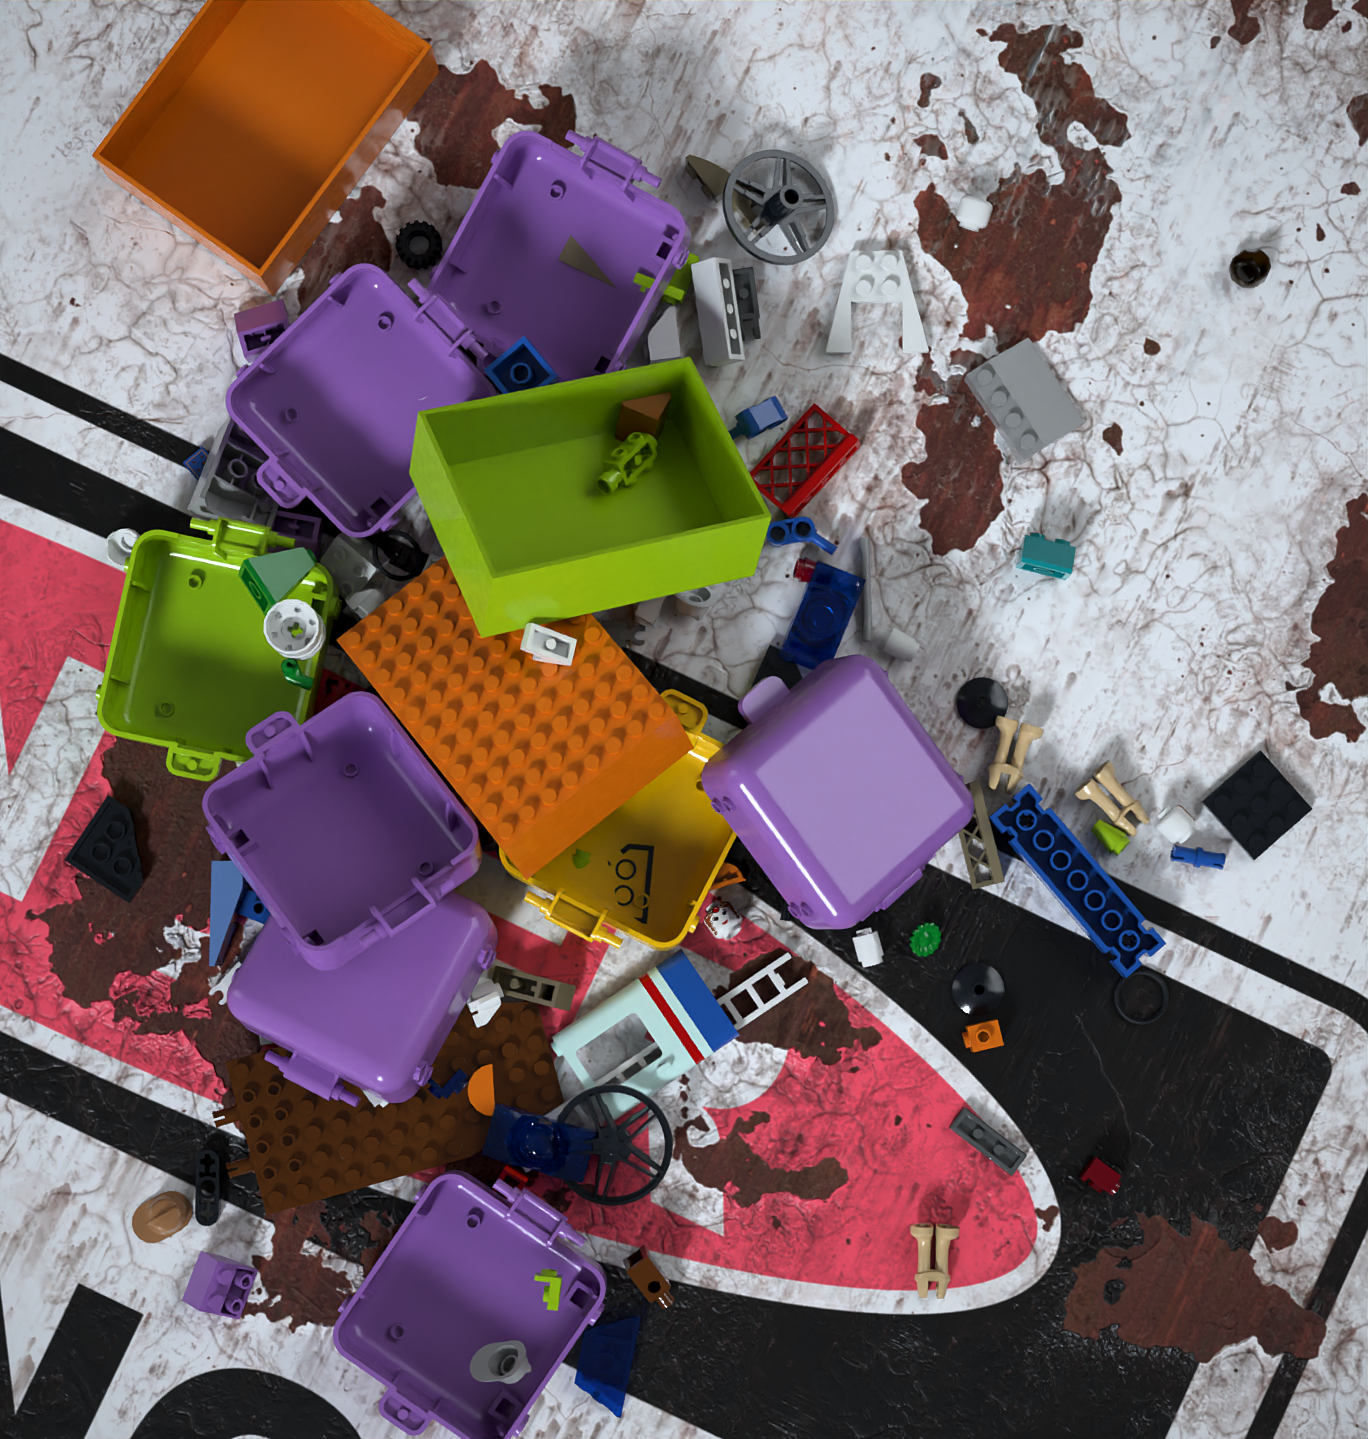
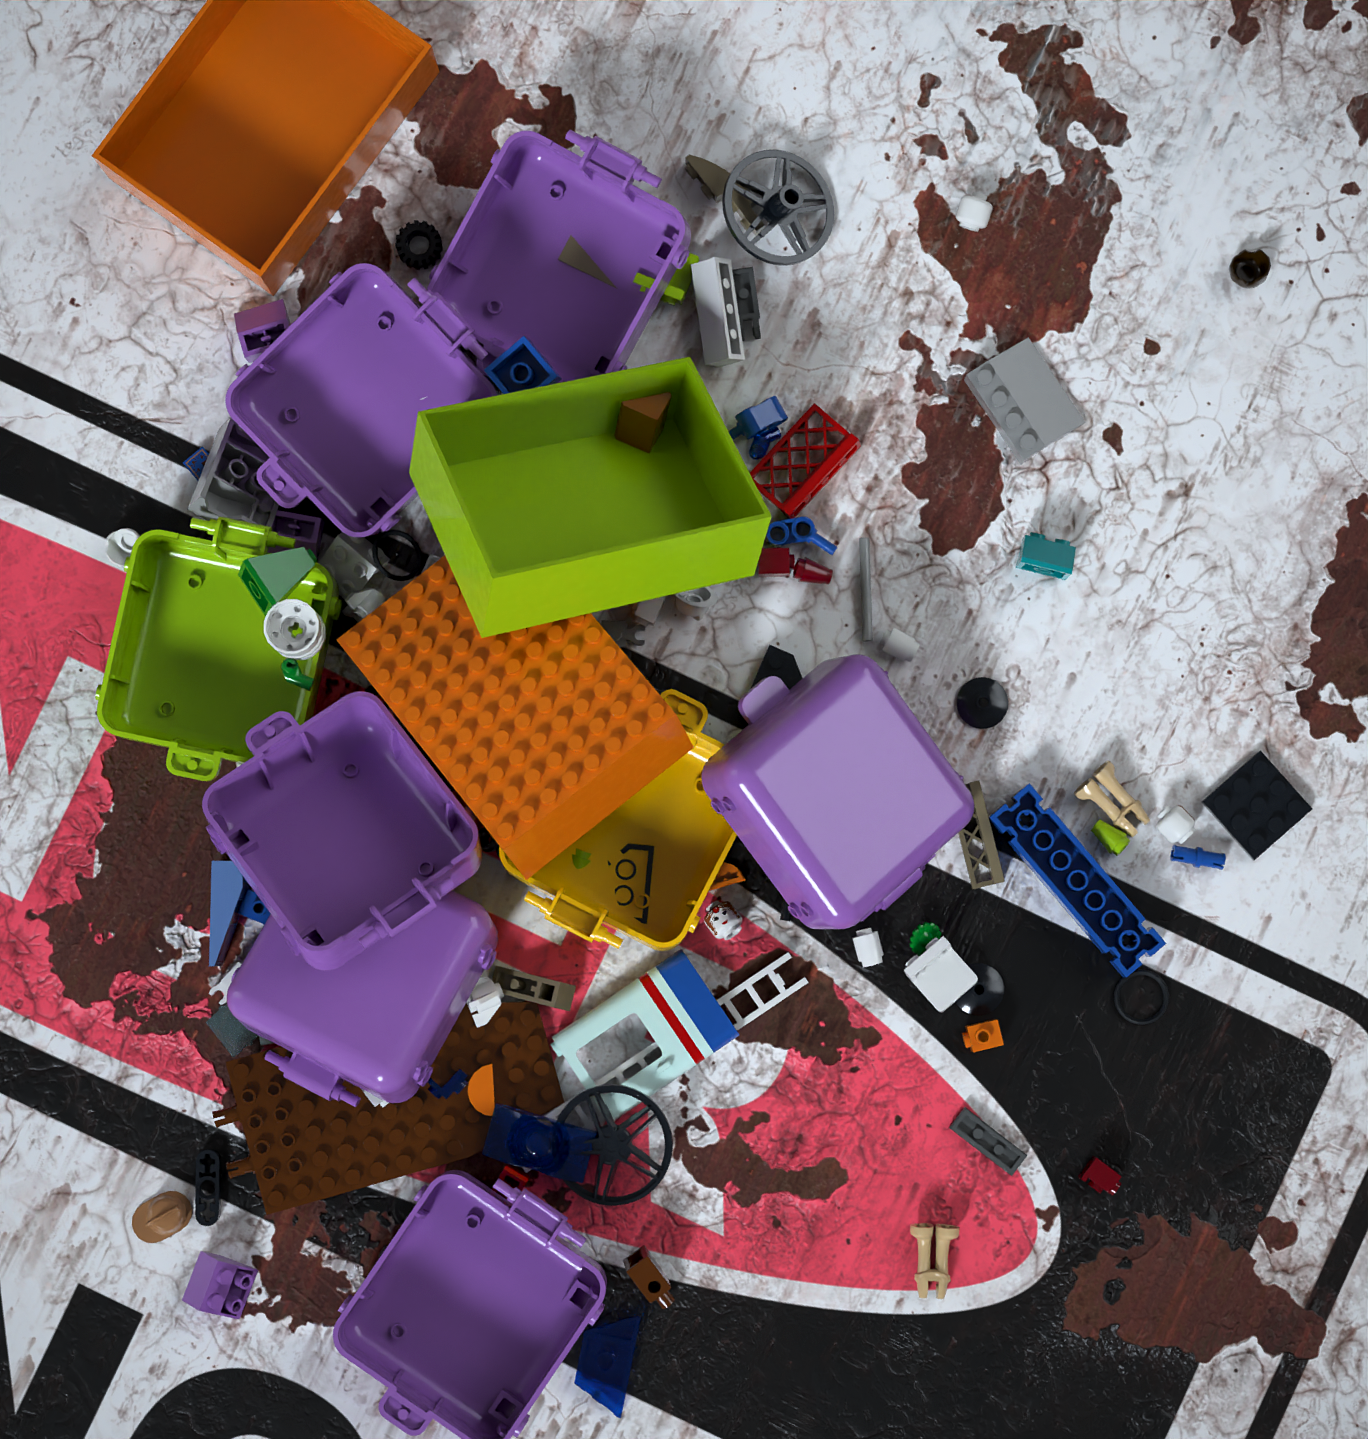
black plate [65,795,145,903] -> none
light grey piece [470,1340,531,1384] -> none
white slope [520,623,577,666] -> none
lime bracket [534,1268,563,1311] -> none
lime brick [595,432,658,495] -> none
white slope [643,306,681,364] -> none
clear blue slope [779,560,866,670] -> none
white wing [825,250,929,354] -> none
tan piece [988,716,1044,795] -> none
none -> clear light blue piece [206,1004,259,1057]
none -> clear blue arm [749,427,781,460]
none -> dark red brick [758,548,795,577]
none -> white bracket [904,936,978,1012]

